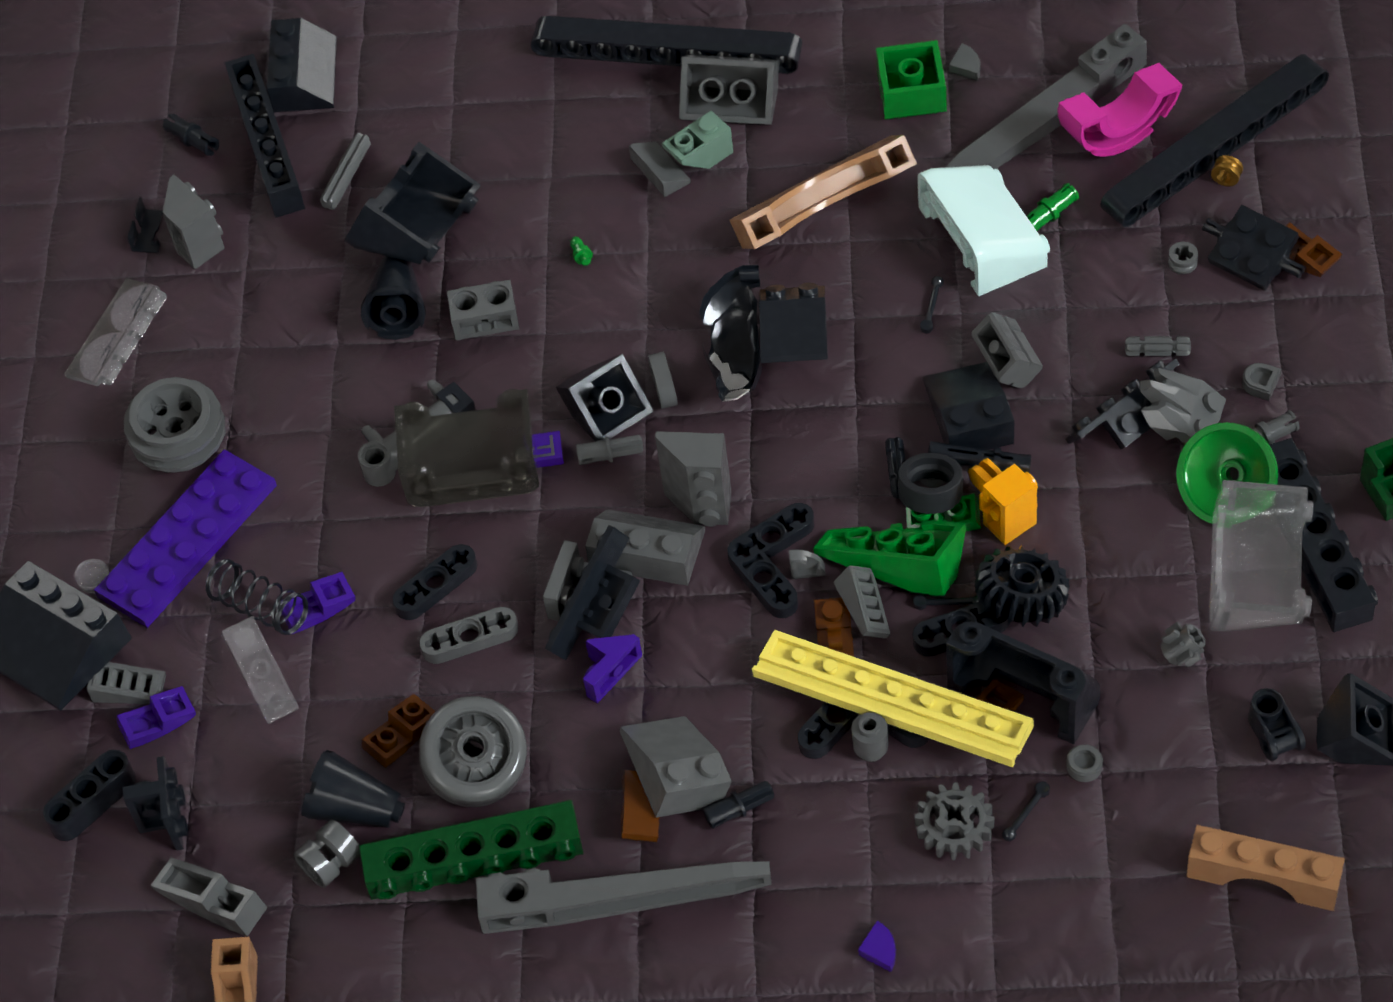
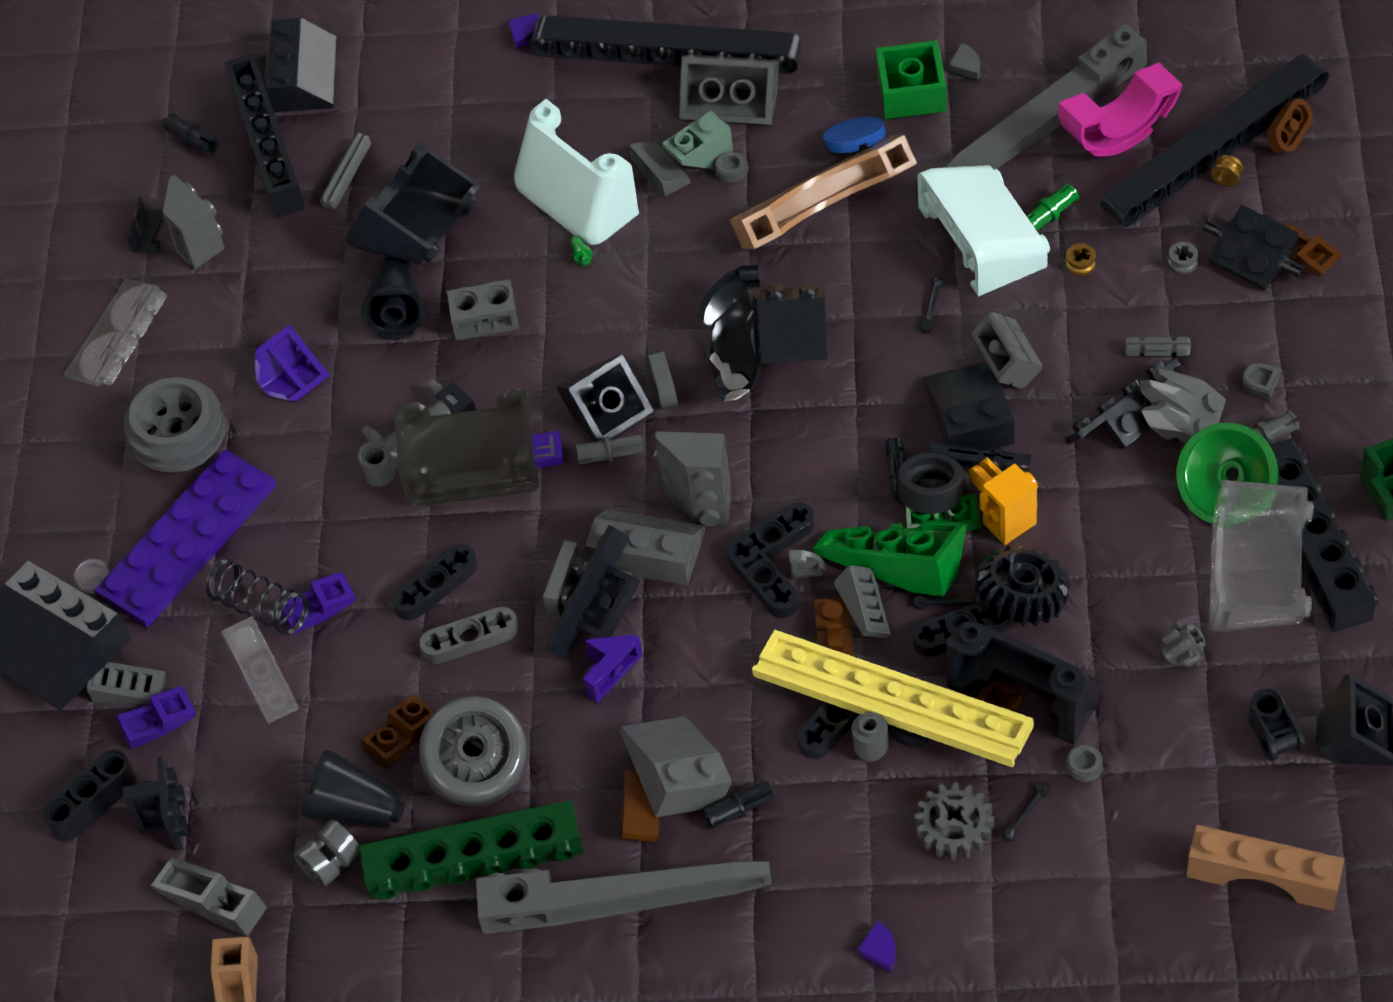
none -> dark purple slope [254,325,330,402]
none -> dark purple tile [509,13,539,48]
none -> light aqua windscreen [514,99,639,245]
none -> dark grey tile [715,152,747,183]
none -> blue tile [823,117,886,153]
none -> pearl gold bush [1066,243,1096,276]
none -> reddish brown plate [1267,99,1313,154]

